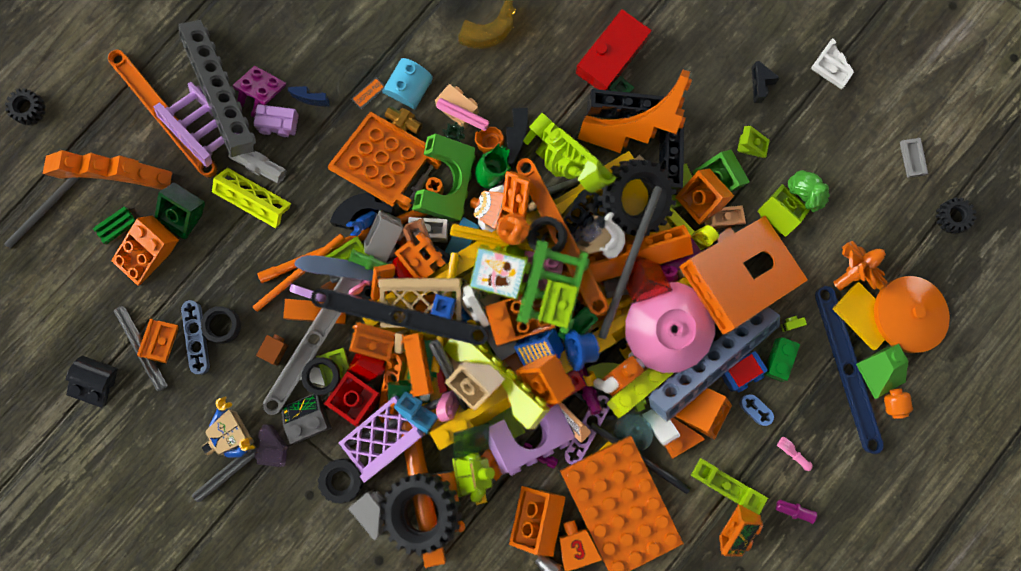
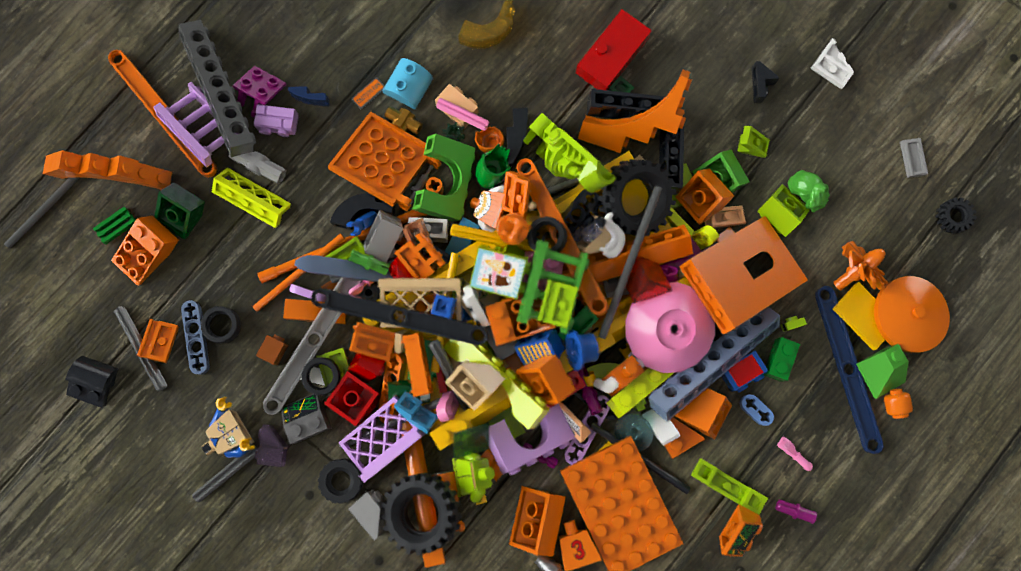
black tyre [5,88,46,125] -> none
orange tile [370,264,395,300] -> none

